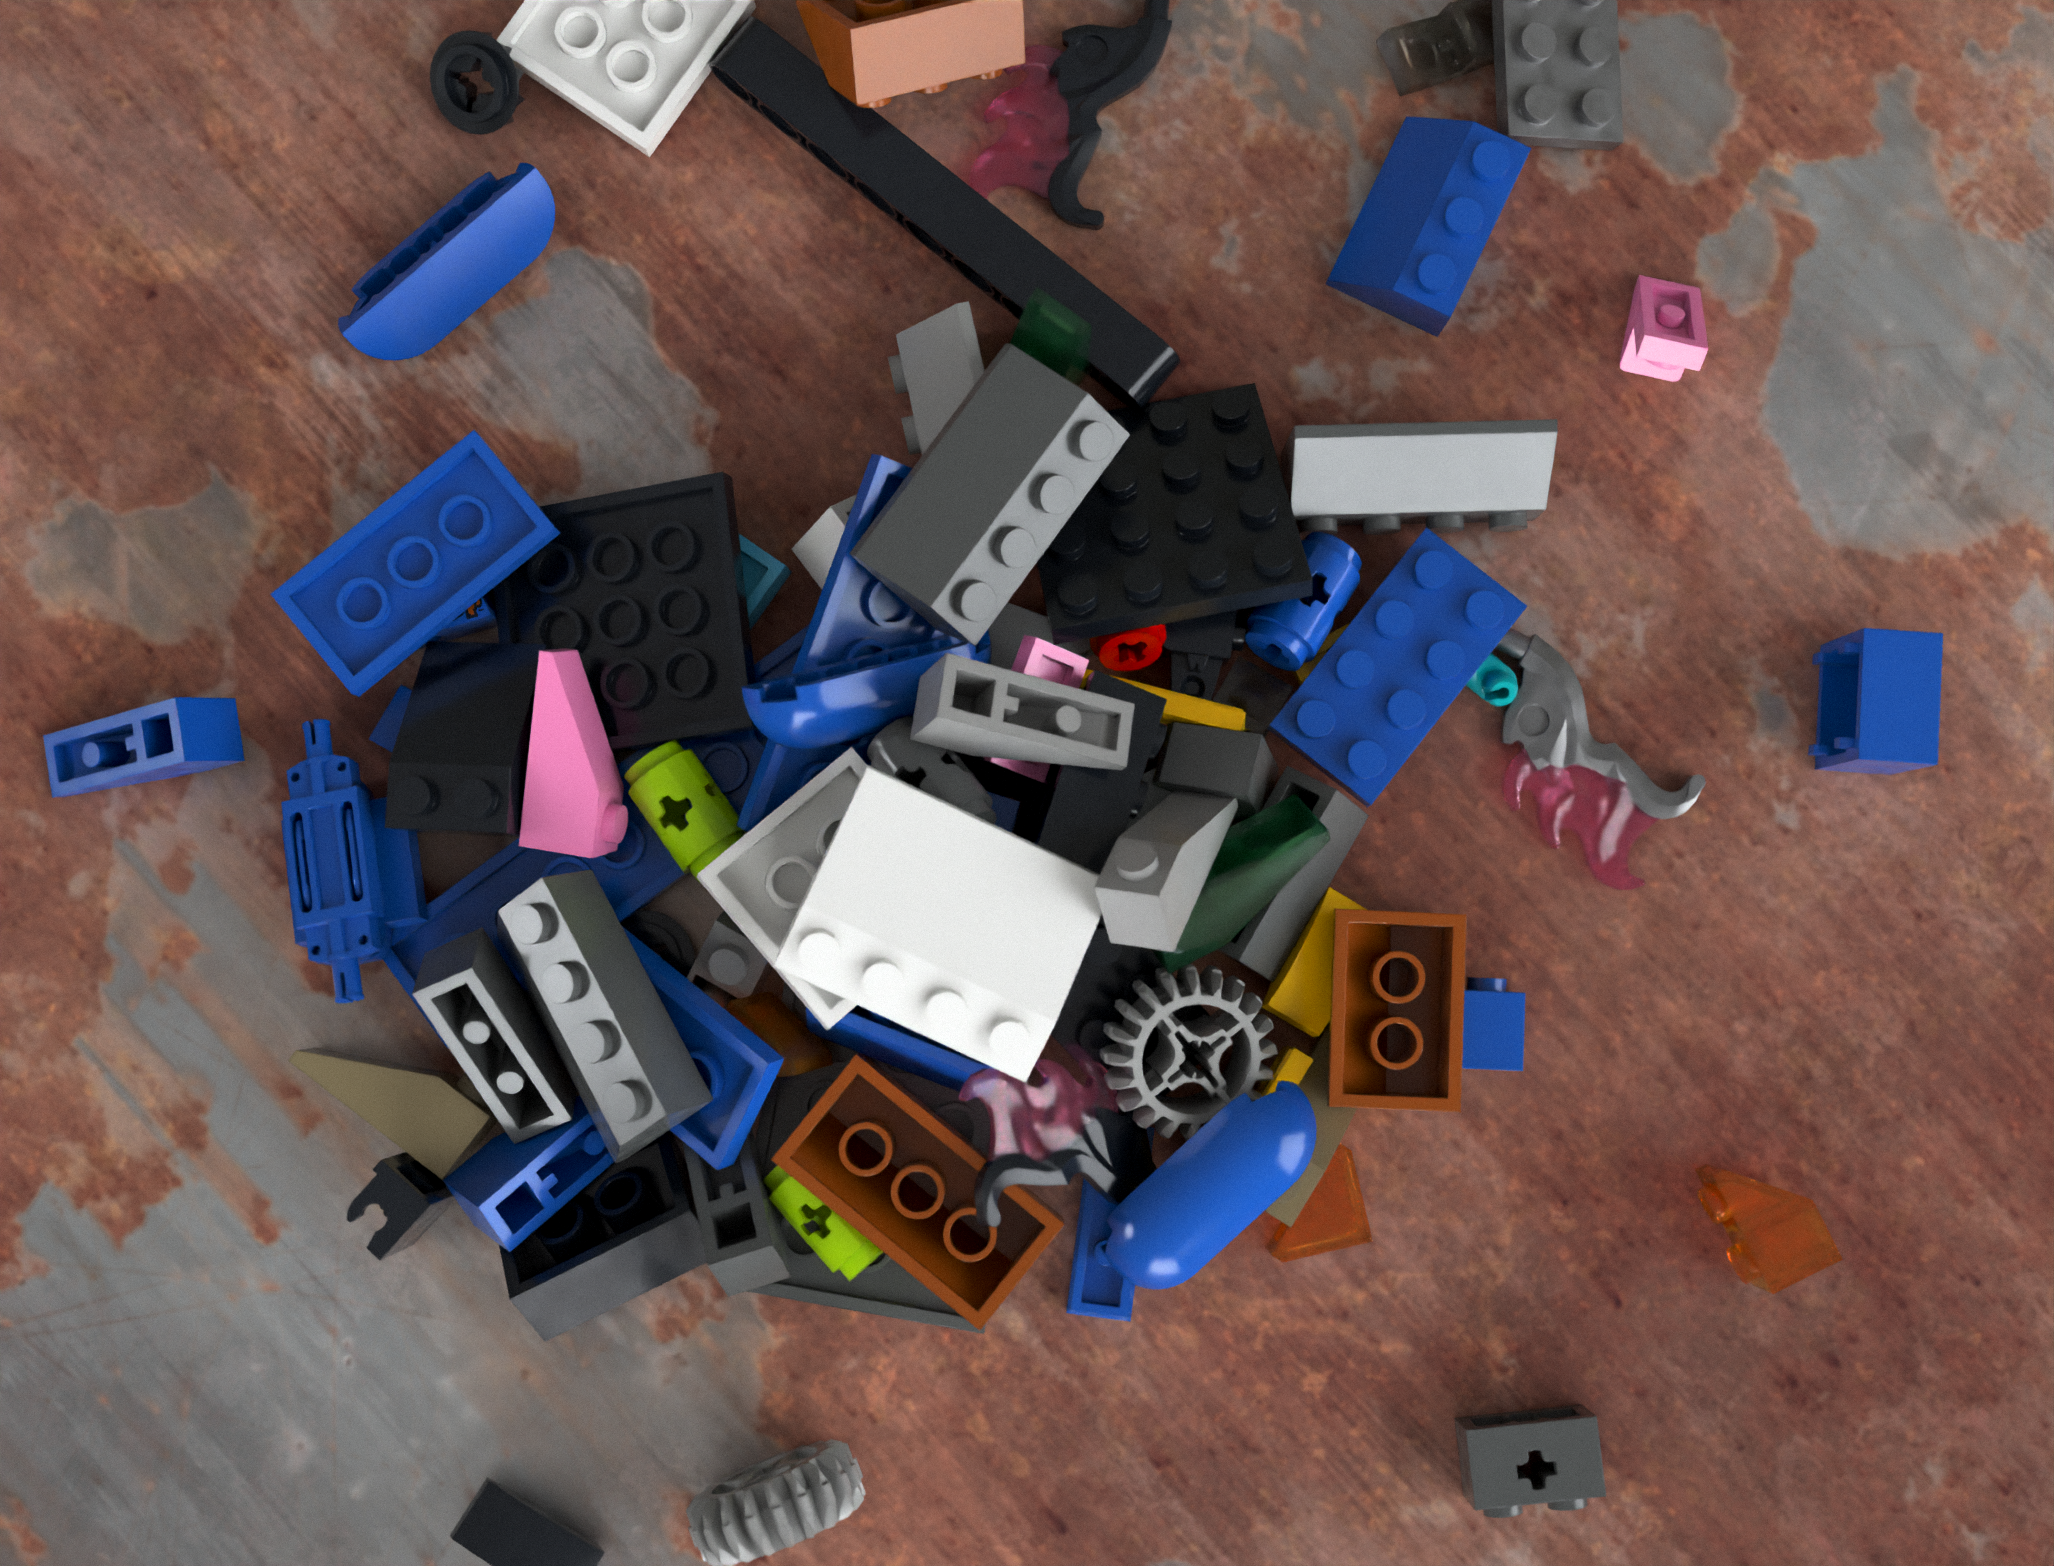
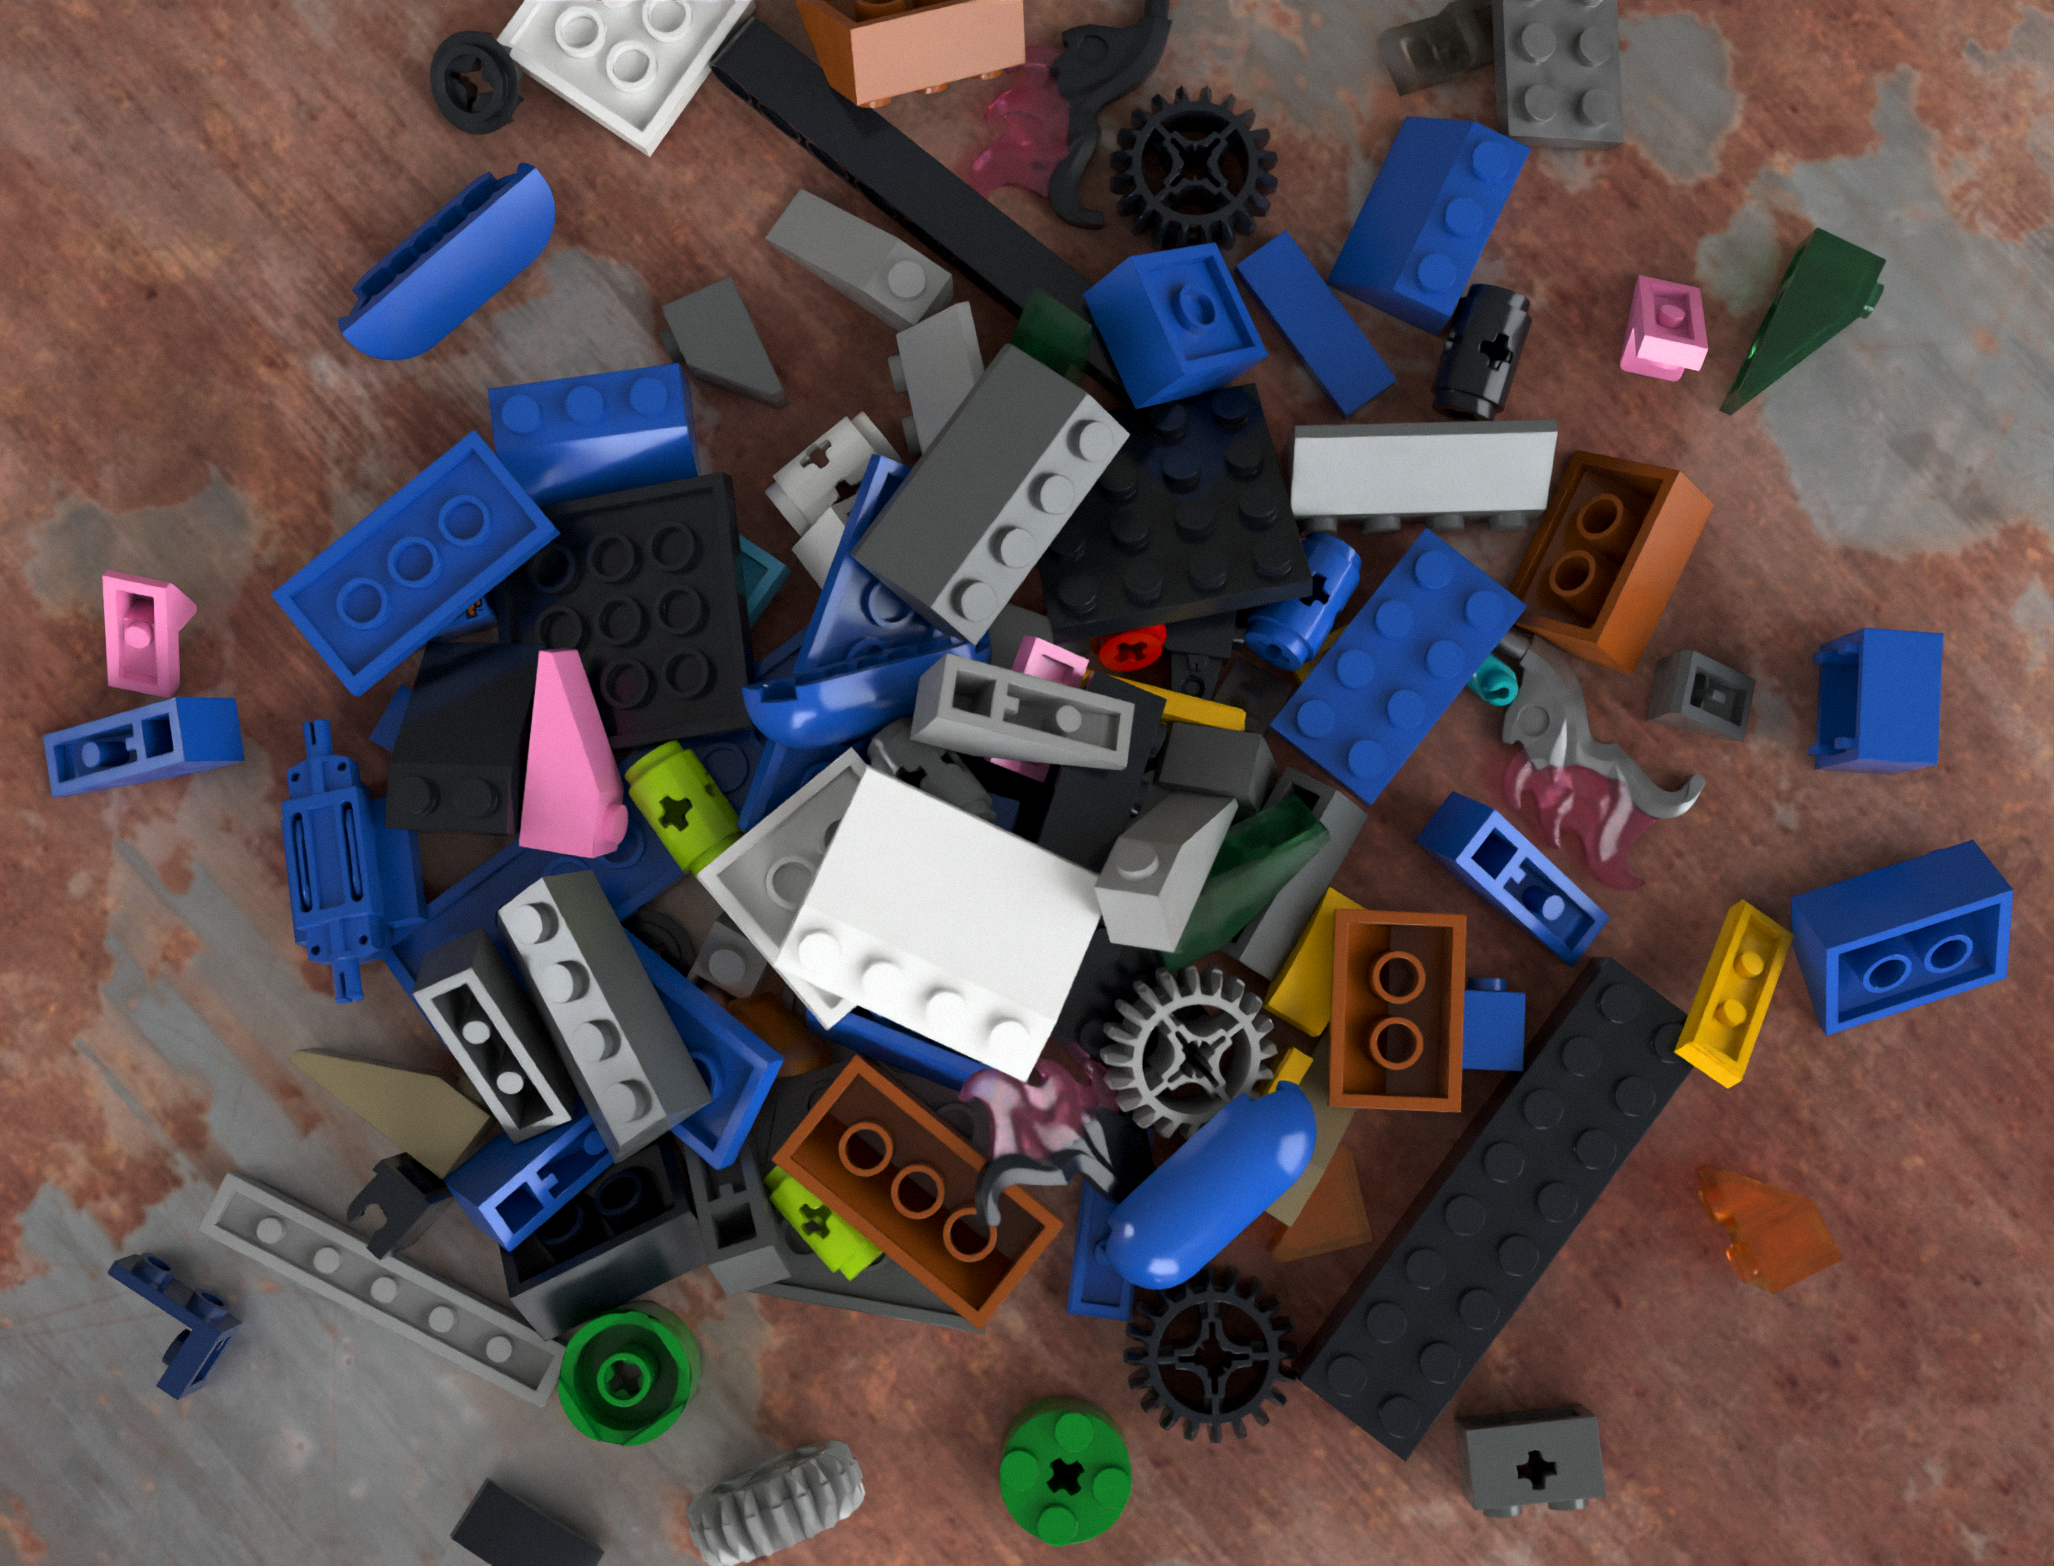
none -> bright pink slope [102,570,197,699]
none -> dark blue bracket [107,1253,243,1400]
none -> light grey plate [197,1170,569,1409]
none -> blue slope [488,363,702,507]
none -> green brick [558,1301,701,1446]
none -> dark grey slope [659,276,789,409]
none -> white piece [764,411,902,537]
none -> light grey slope [765,189,954,333]
none -> green brick [999,1396,1132,1547]
none -> blue container [1083,242,1268,409]
none -> black gear [1109,85,1278,251]
none -> black gear [1123,1263,1300,1444]
none -> blue tile [1234,230,1397,420]
none -> black brick [1291,957,1695,1462]
none -> blue slope [1414,791,1610,968]
none -> black piece [1430,284,1532,422]
none -> dark orange slope [1508,450,1714,675]
none -> dark grey slope [1645,649,1756,742]
none -> yellow tile [1674,899,1794,1089]
none -> clear green slope [1719,227,1887,416]
none -> blue slope [1791,840,2014,1036]

